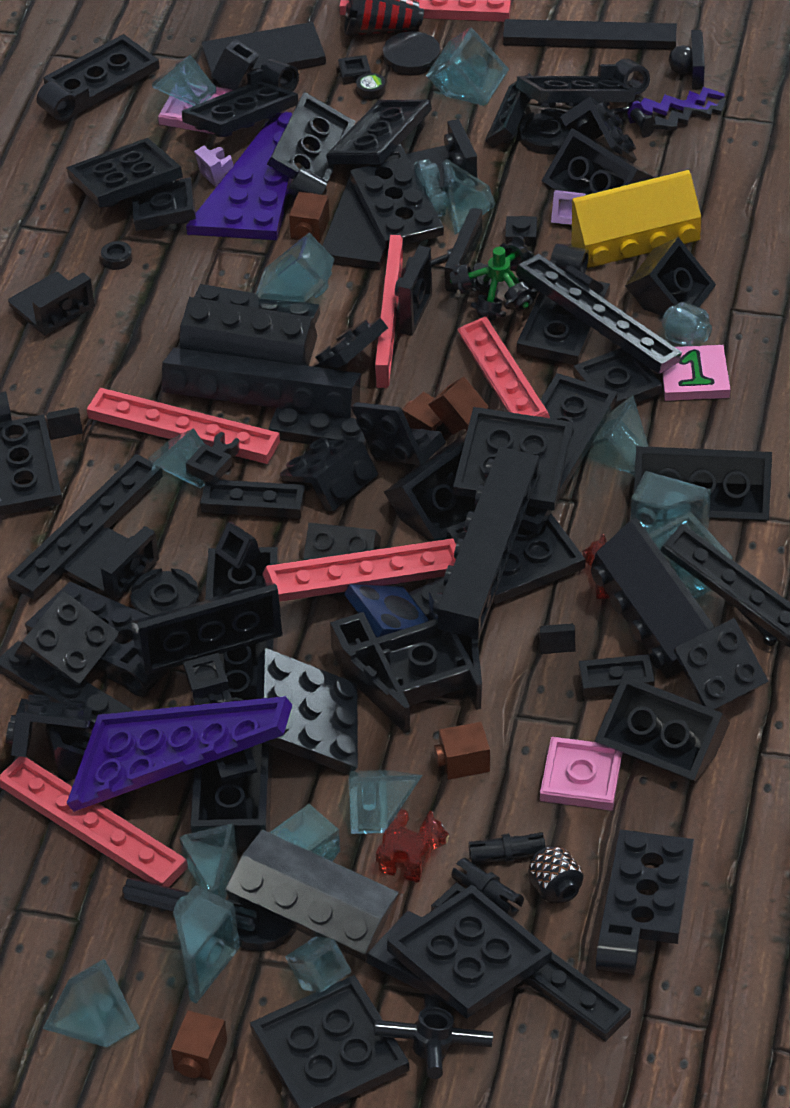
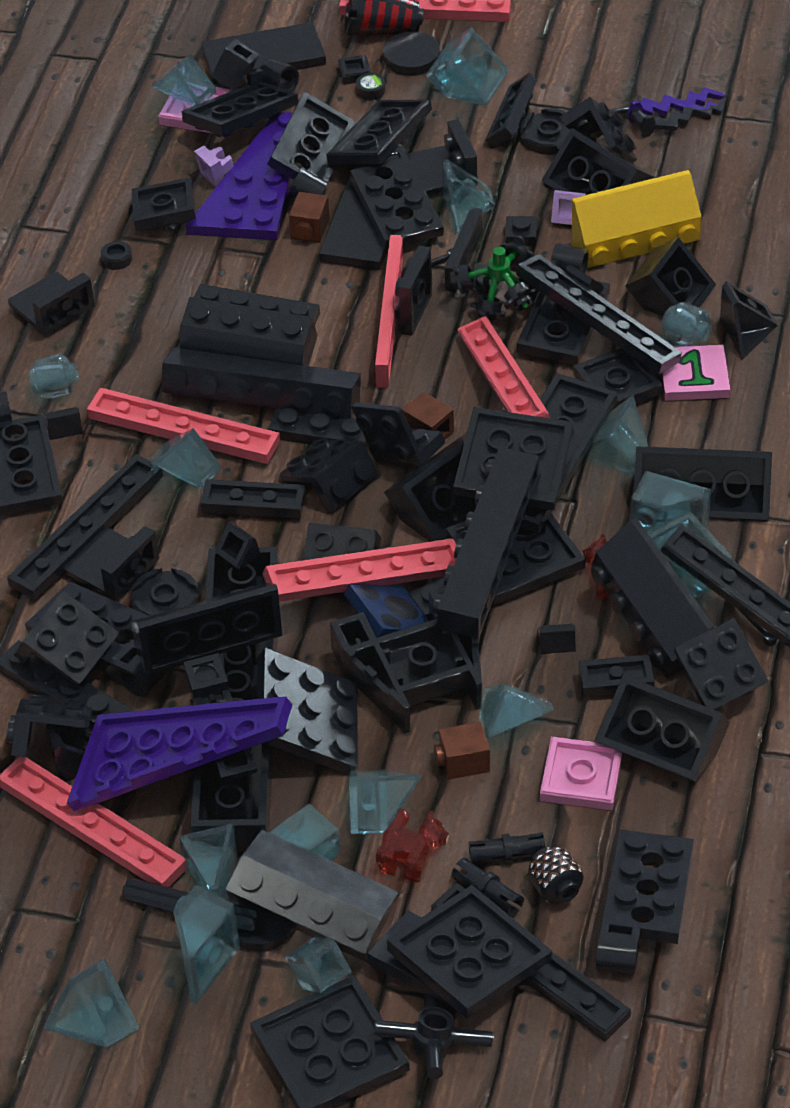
black hinge [37,34,160,121] -> none
black plate [66,138,183,208] -> none
copper brick [171,1010,228,1080] -> none
black plate [186,432,240,485] -> none
clear light blue slope [256,232,334,303] -> none
black plate [312,318,388,370] -> none
clear light blue plate [414,158,449,217] -> none
copper brick [428,376,489,435] -> none
black tile [503,19,677,50] -> none
black hinge [516,59,650,107] -> none
black tile [668,30,705,90] -> none
none -> clear light blue head [29,354,79,399]
none -> clear light blue slope [479,683,554,738]
none -> black slope [720,281,778,360]

